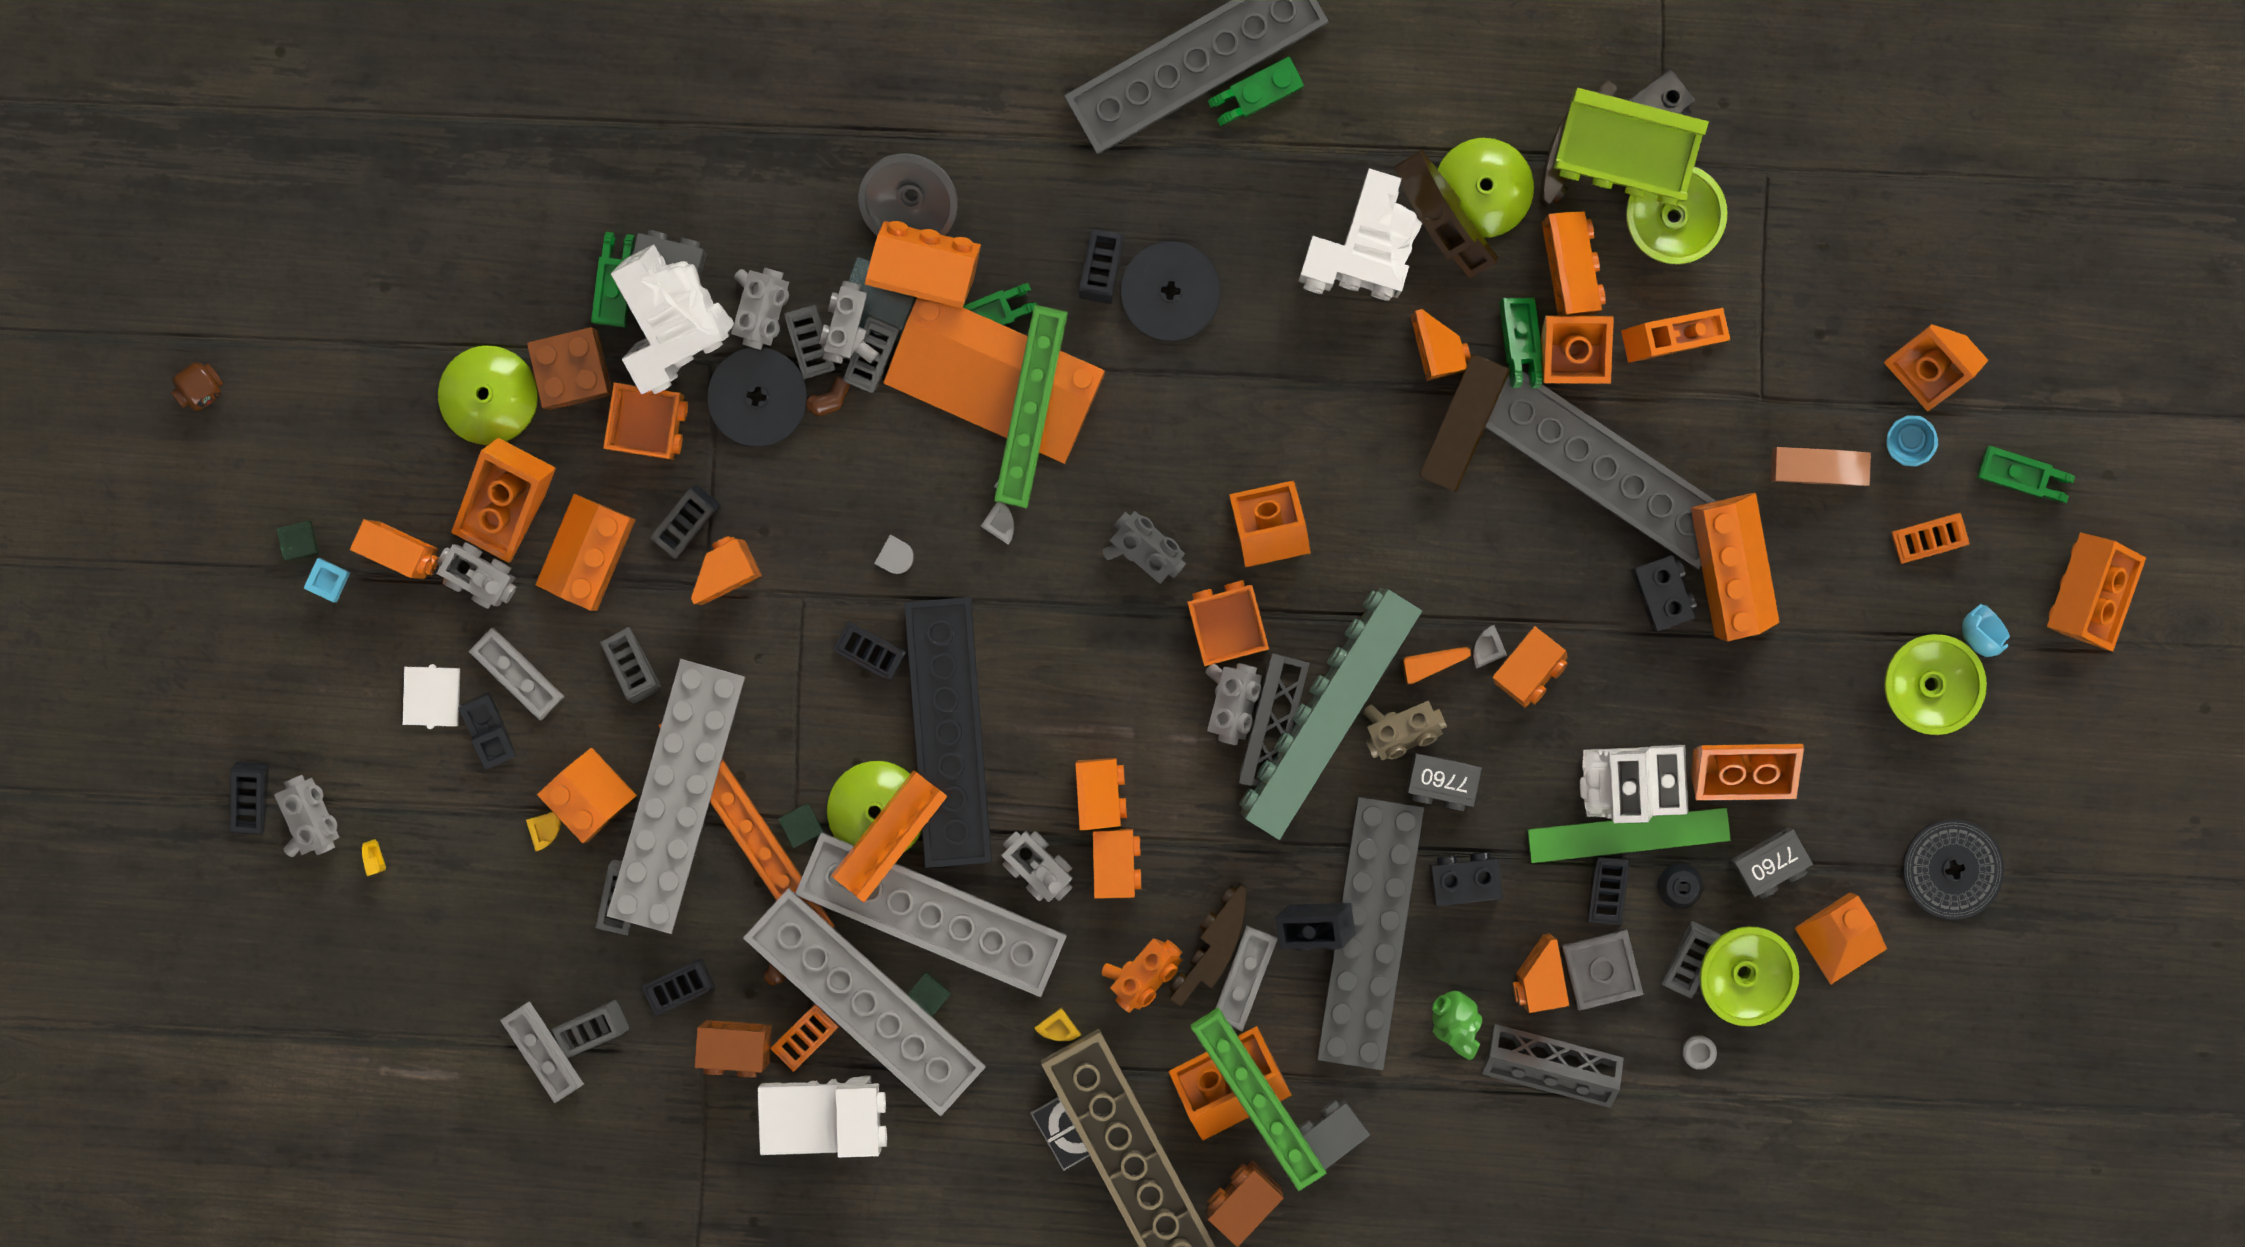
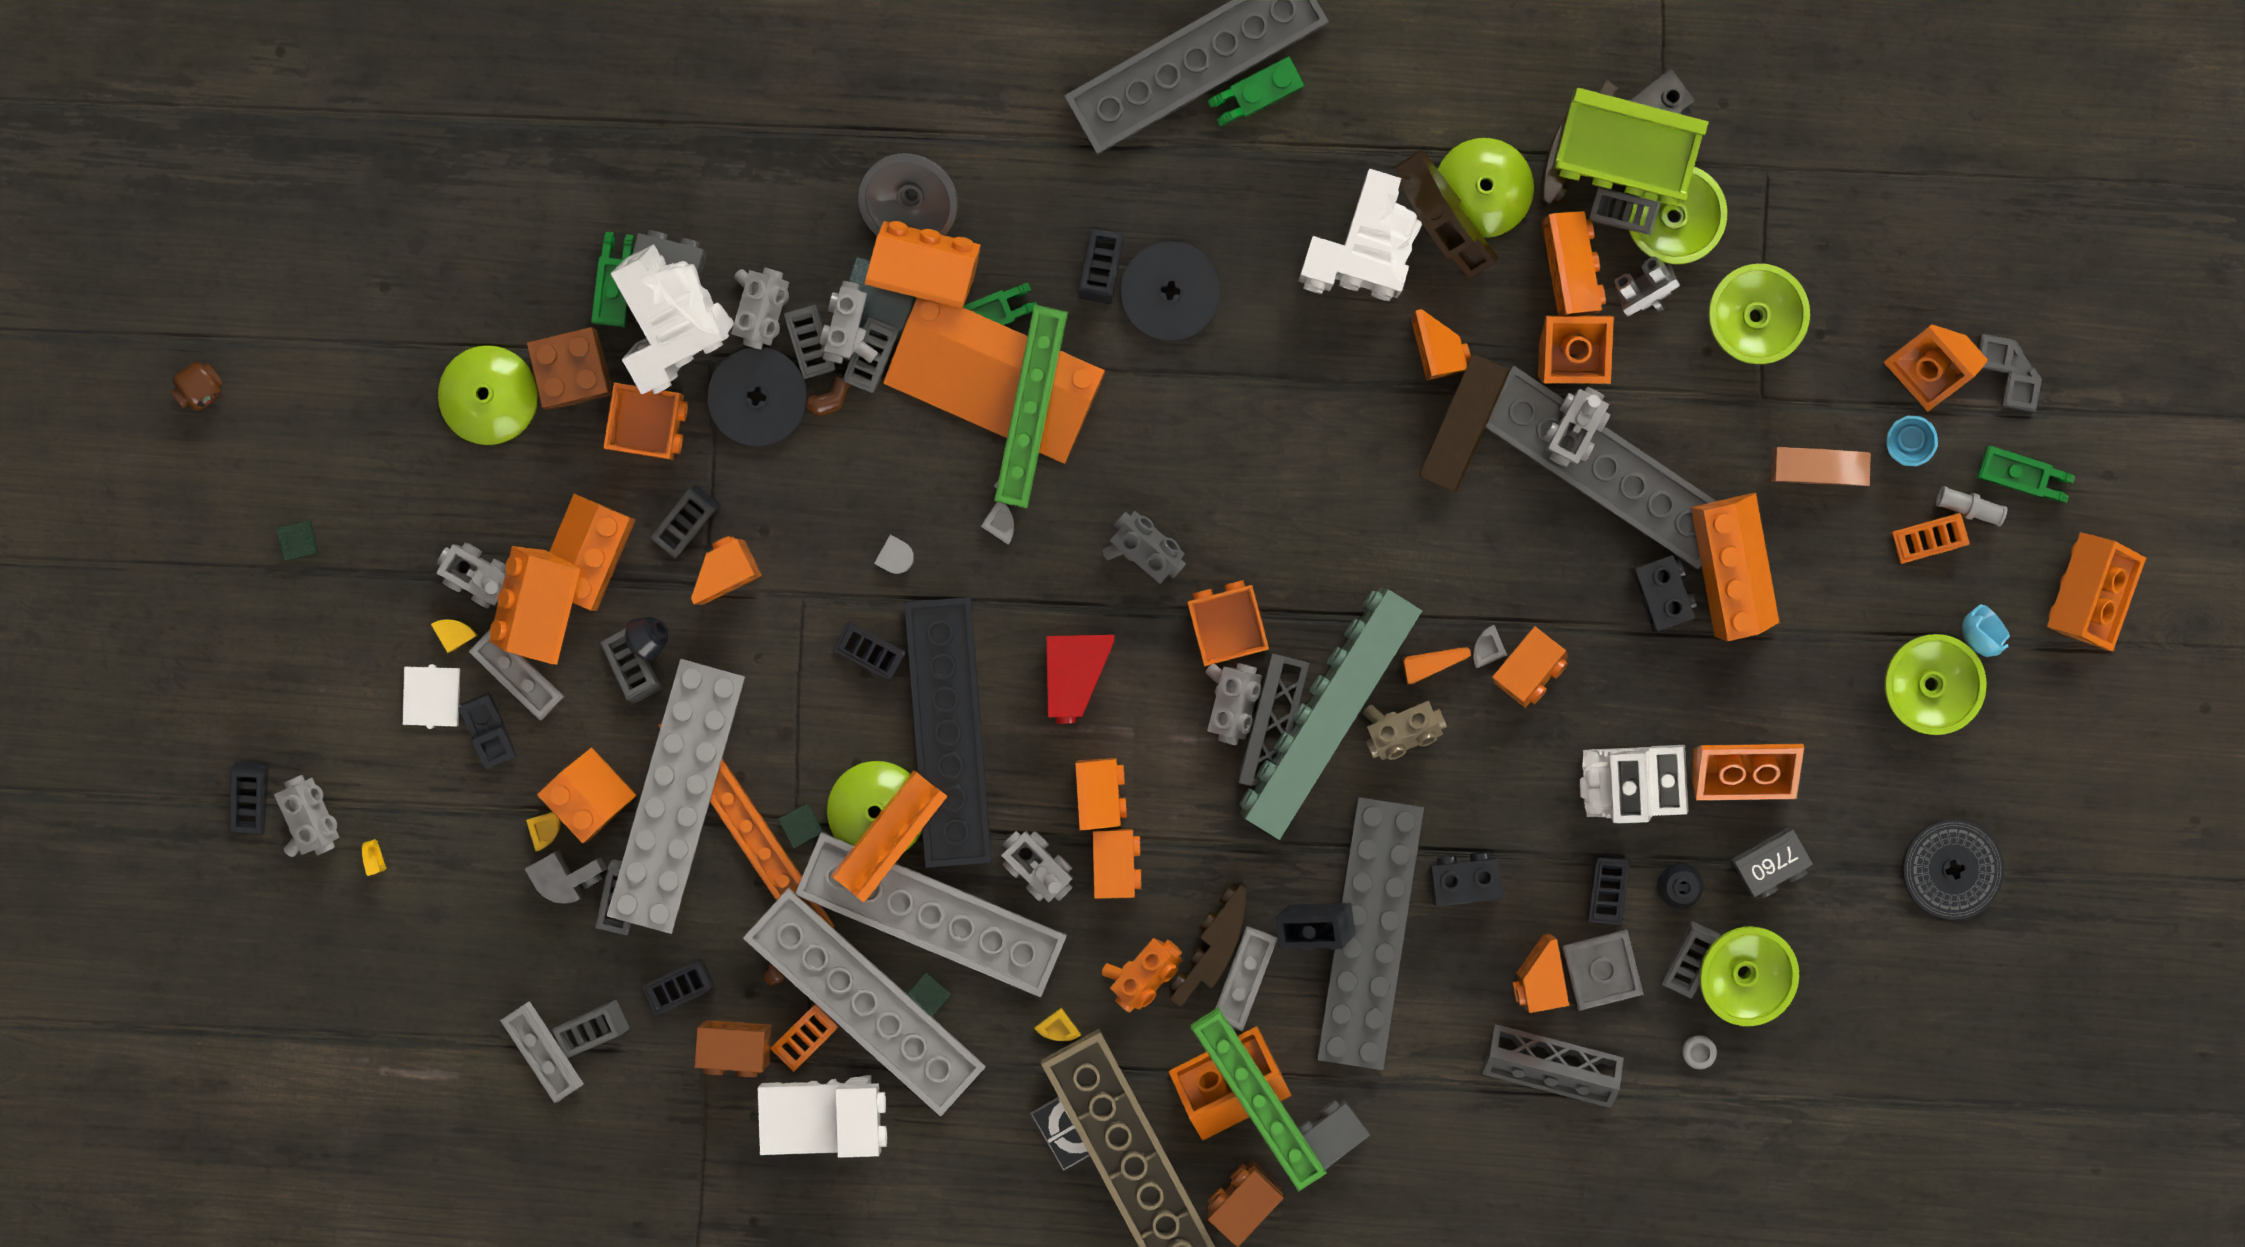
medium azure tile [304,558,351,602] -> none
orange piece [350,519,439,579] -> none
orange slope [451,438,556,563] -> none
orange slope [1229,480,1311,567] -> none
dark grey brick [1406,753,1482,811] -> none
bright green head [1432,990,1482,1060] -> none
green hinge [1499,298,1543,388] -> none
bright green tile [1527,807,1731,863] -> none
orange slope [1621,308,1730,363] -> none
orange slope [1794,892,1887,984] -> none
none -> yellow tile [431,619,478,653]
none -> orange slope [489,546,580,665]
none -> flat silver brick [525,851,607,903]
none -> black cone [625,616,668,660]
none -> red slope [1046,635,1115,724]
none -> light grey brick [1544,387,1610,467]
none -> dark grey slope [1589,187,1661,236]
none -> flat silver hips [1614,256,1680,316]
none -> lime dish [1708,264,1810,365]
none -> light grey pin [1936,486,2007,527]
none -> dark grey tile [1977,334,2042,412]

